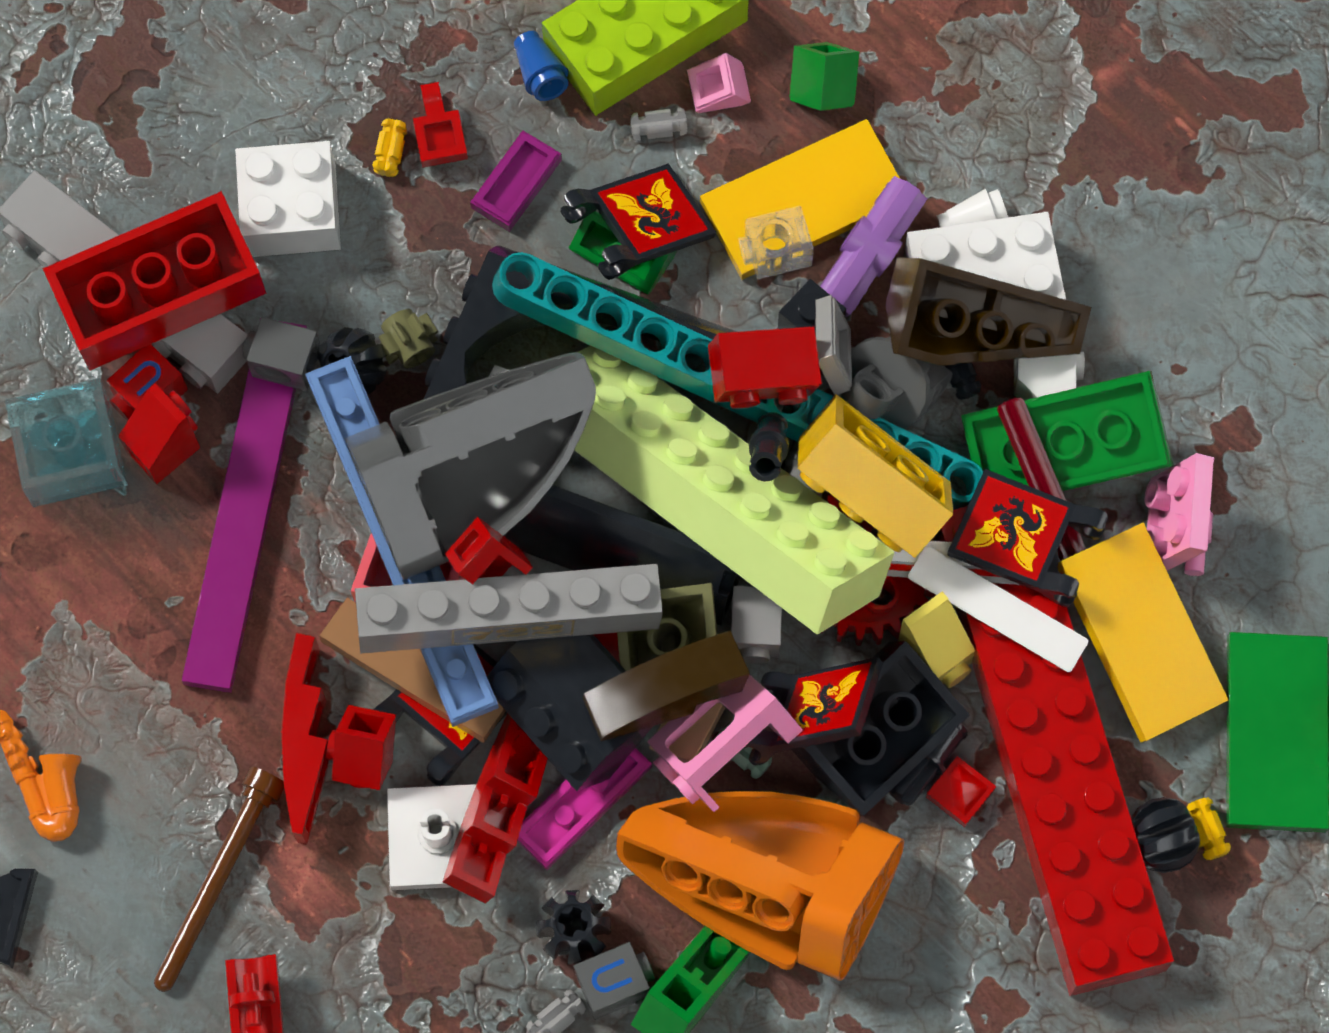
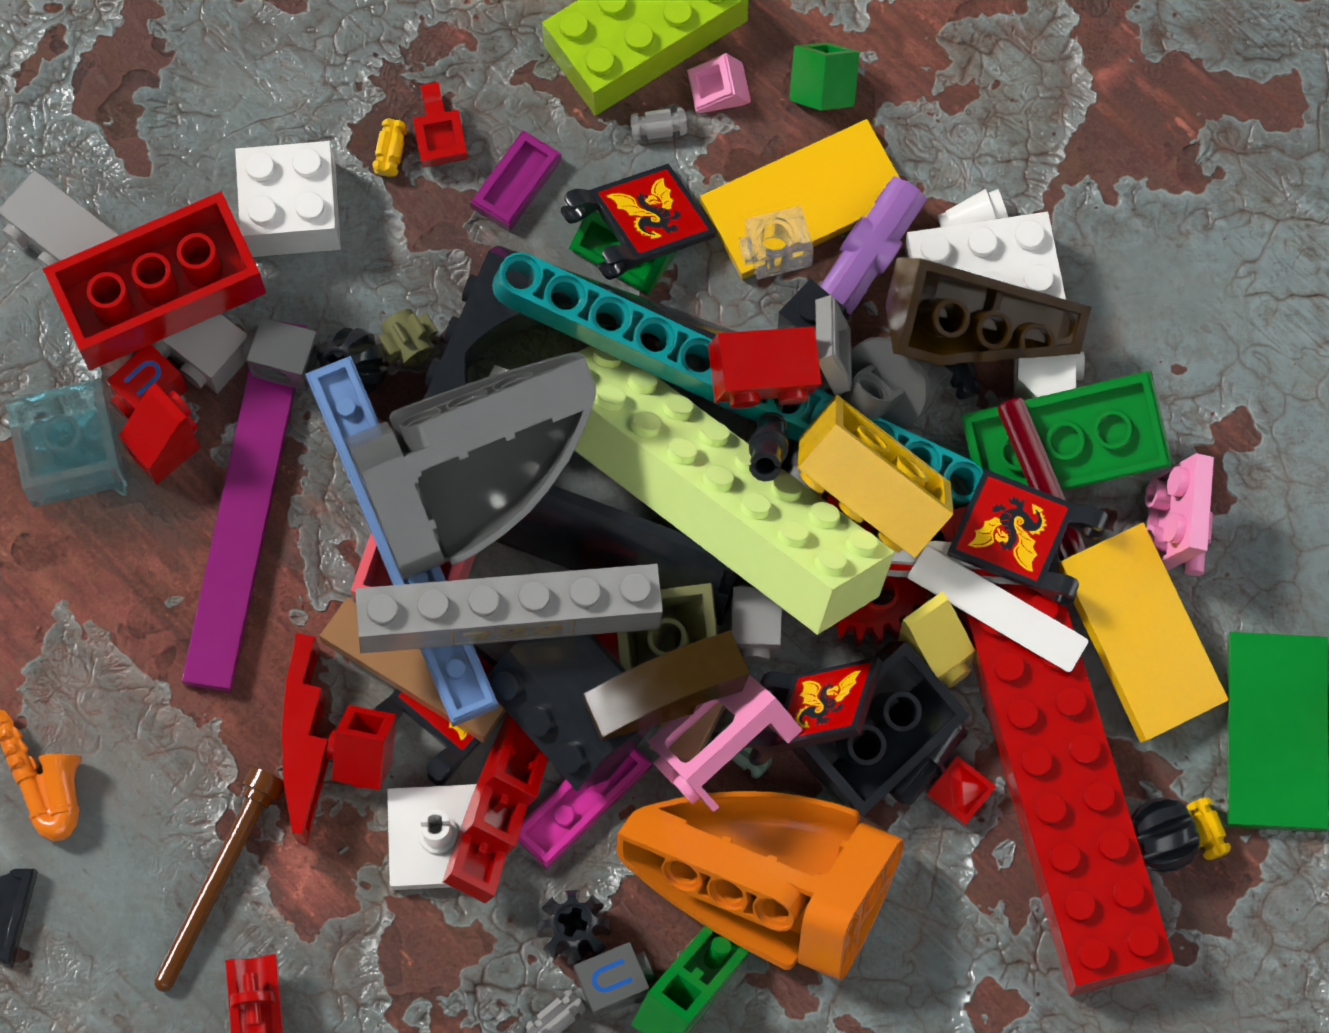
red panel [445,517,533,585] -> none
blue cone [514,31,568,101] -> none

